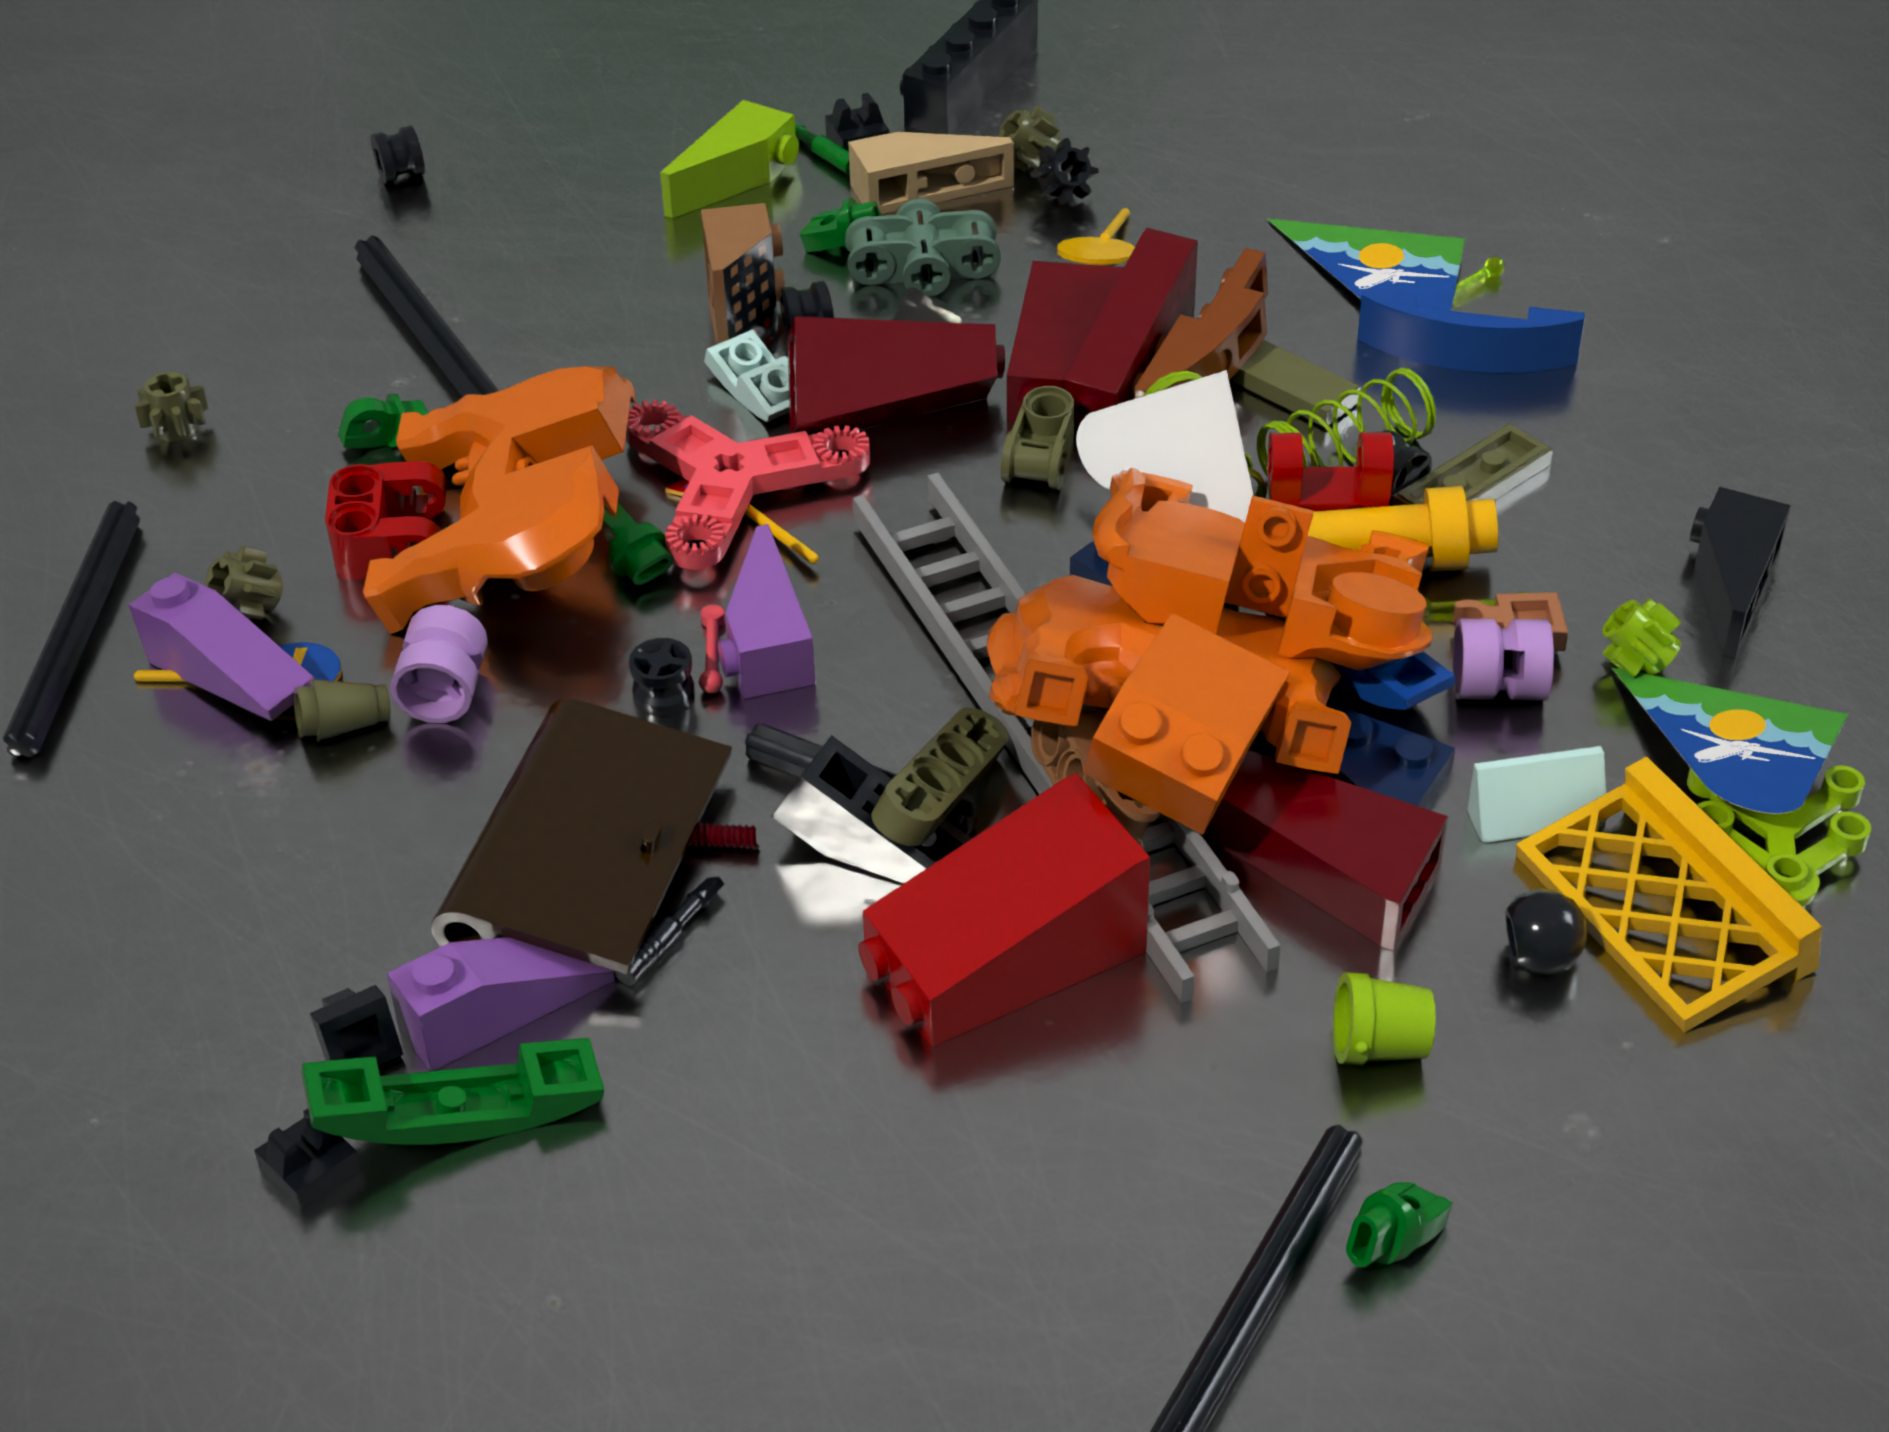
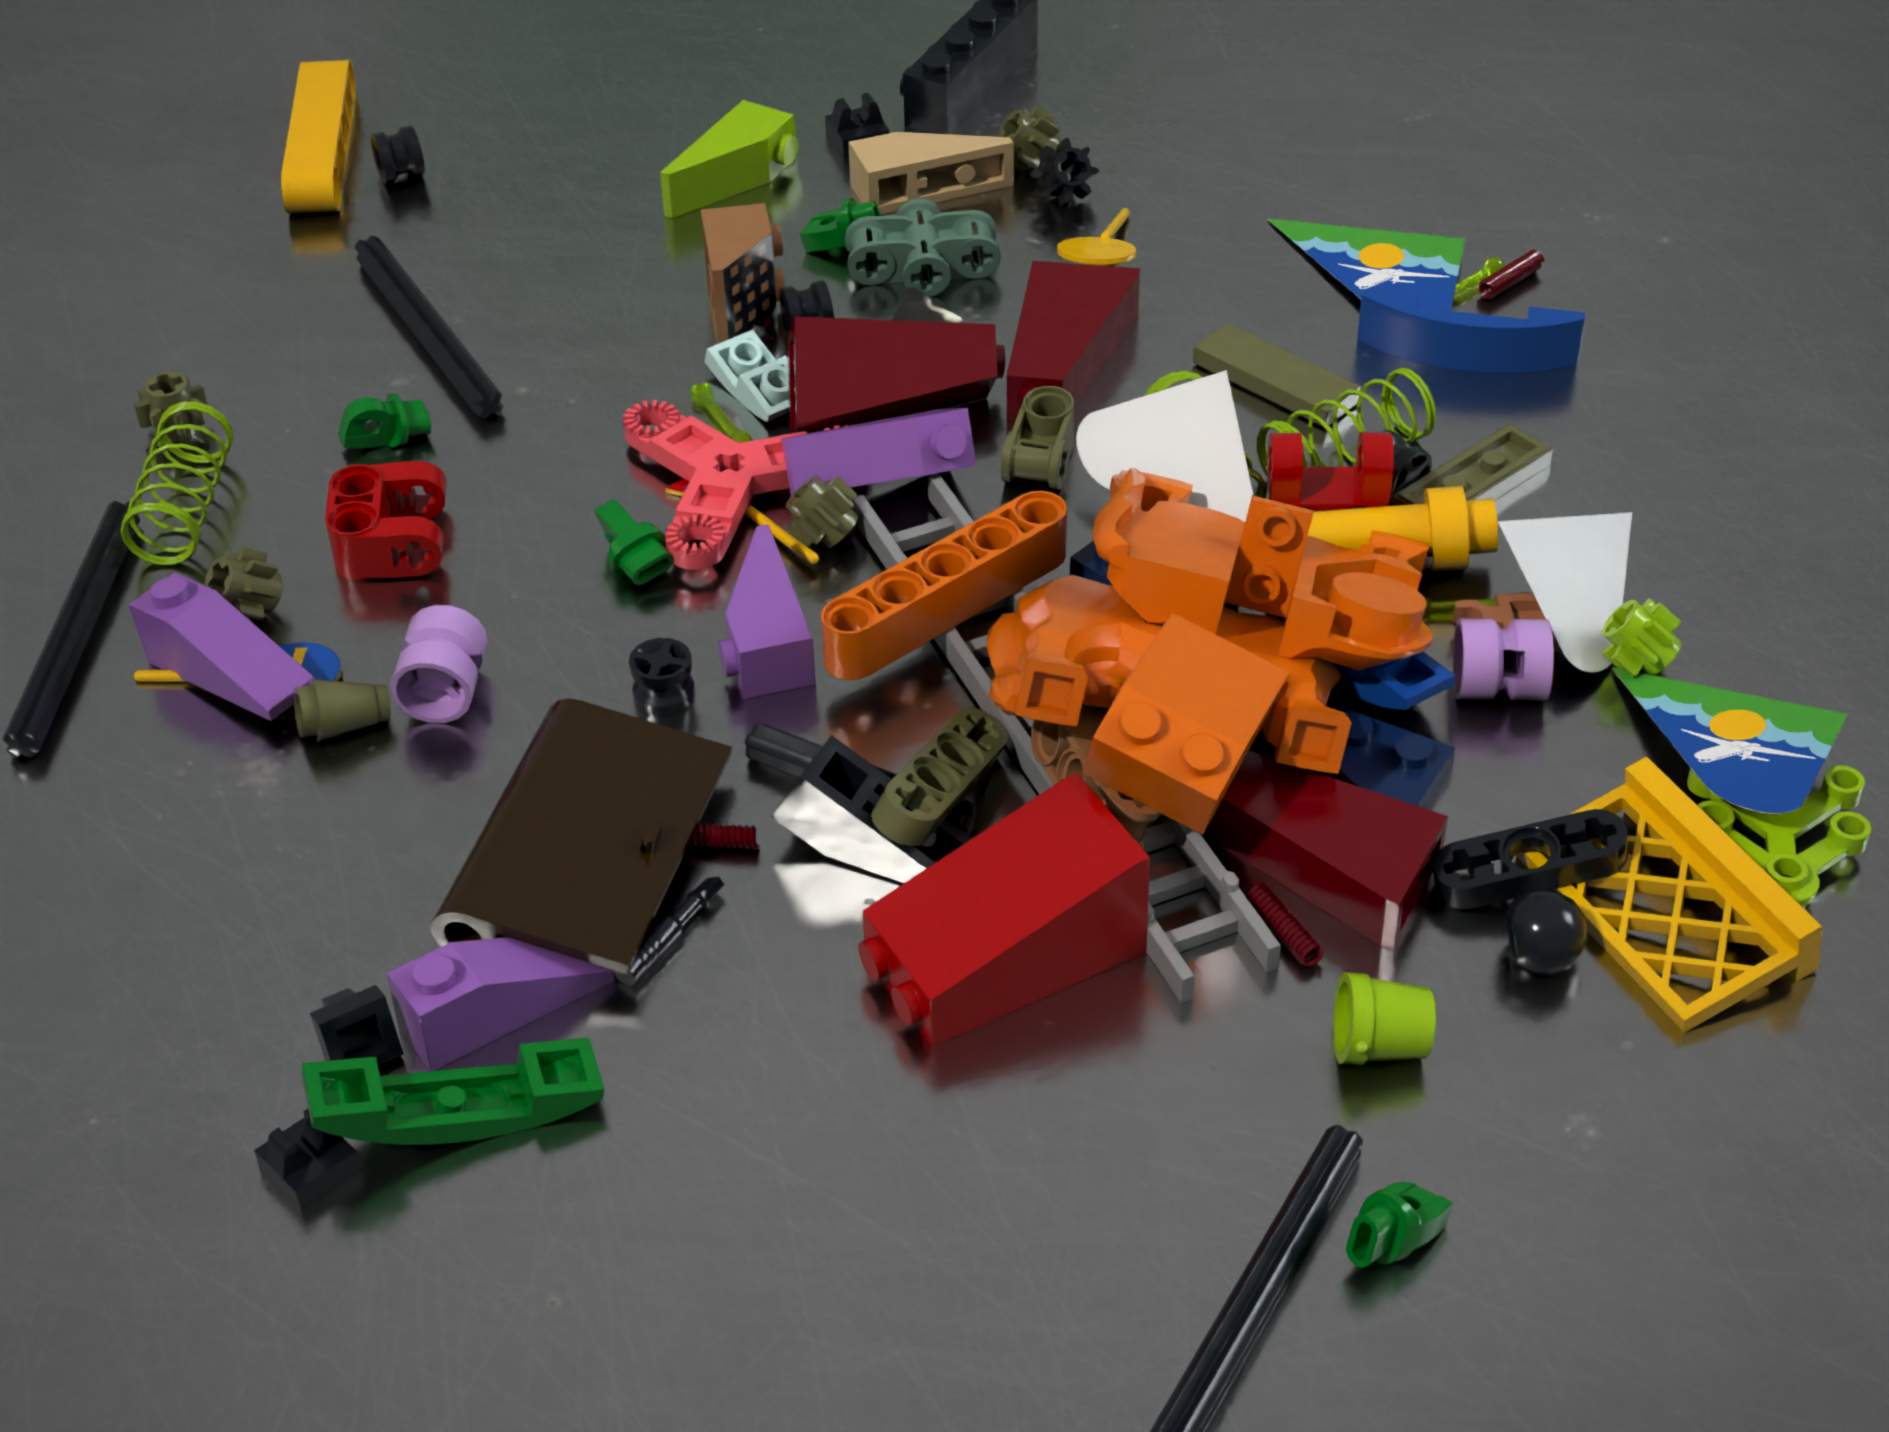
orange animal [363,366,636,634] -> none
coral hinge [698,604,725,694] -> none
green piece [795,122,850,176] -> none
dark red slope [1064,228,1198,429] -> none
dark orange slope [1131,248,1268,400] -> none
light aqua slope [1467,746,1606,843] -> none
black slope [1690,487,1791,660] -> none
none -> lime piece [120,402,234,565]
none -> yellow beam [281,60,356,214]
none -> clear neon green hinge [690,383,752,443]
none -> medium lavender slope [781,408,977,496]
none -> olive gear [785,475,859,548]
none -> orange beam [821,491,1067,680]
none -> dark red piece [1246,883,1324,966]
none -> black beam [1433,809,1628,909]
none -> dark red piece [1479,250,1545,300]
none -> white sticker [1498,512,1632,673]

